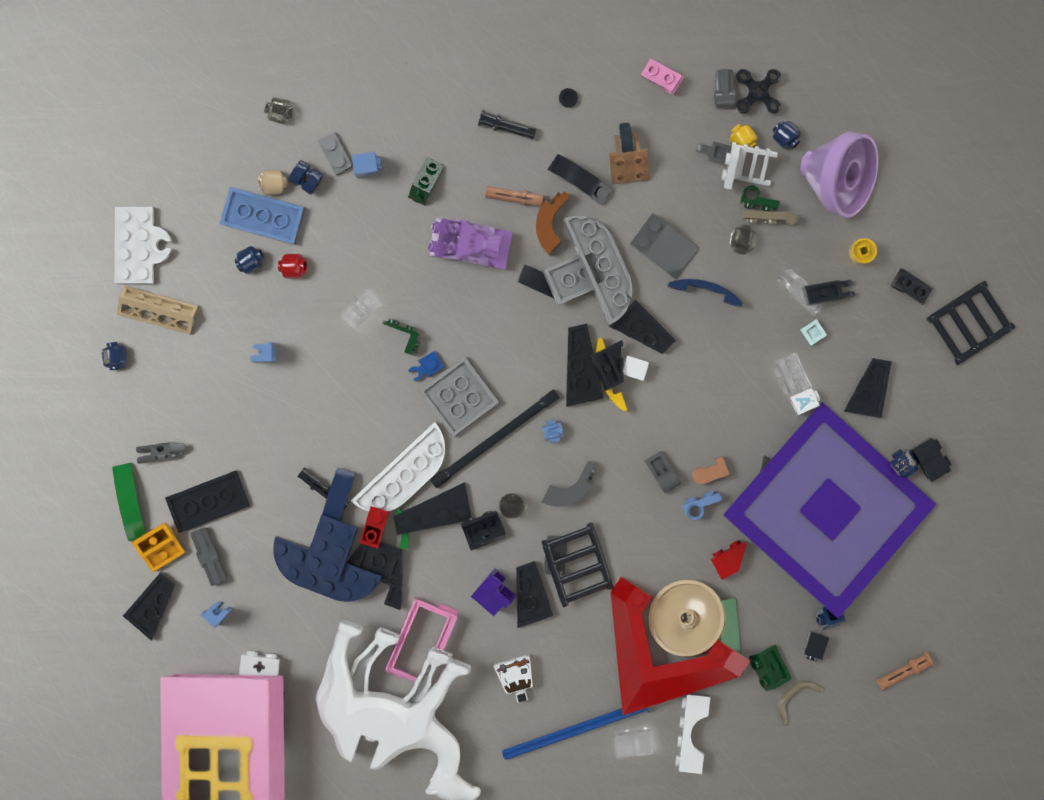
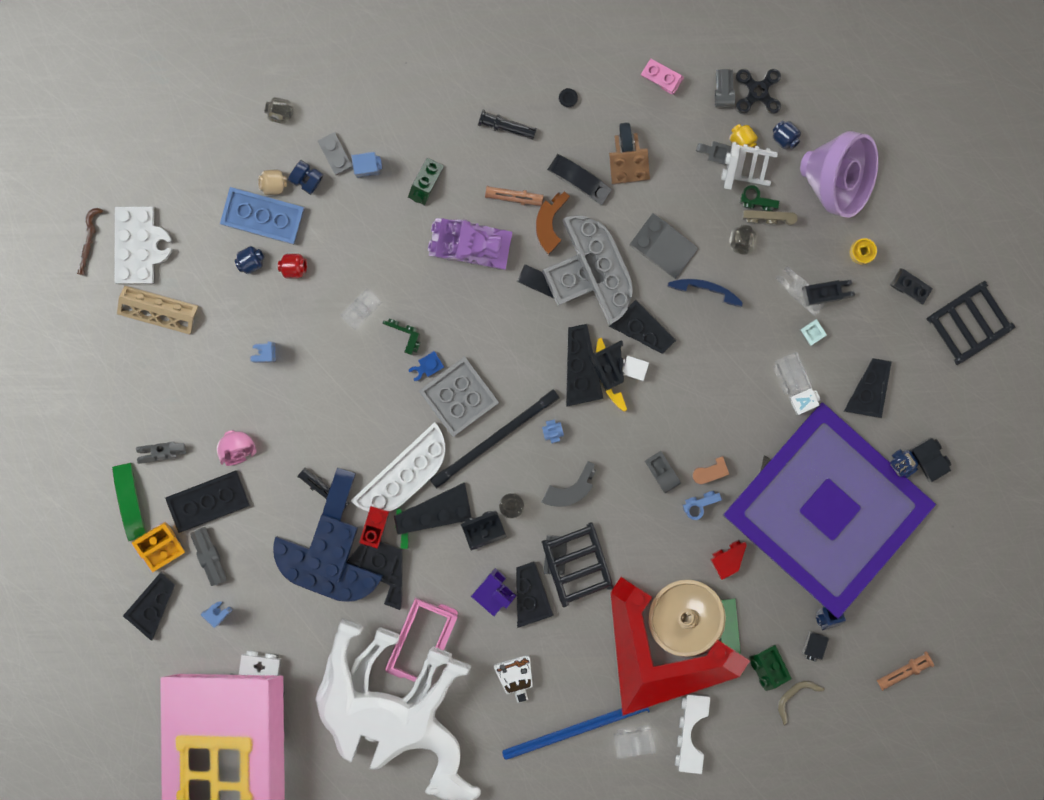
dark blue head [101,342,128,371] -> none
none -> reddish brown piece [77,208,103,276]
none -> bright pink cylinder [217,430,256,466]

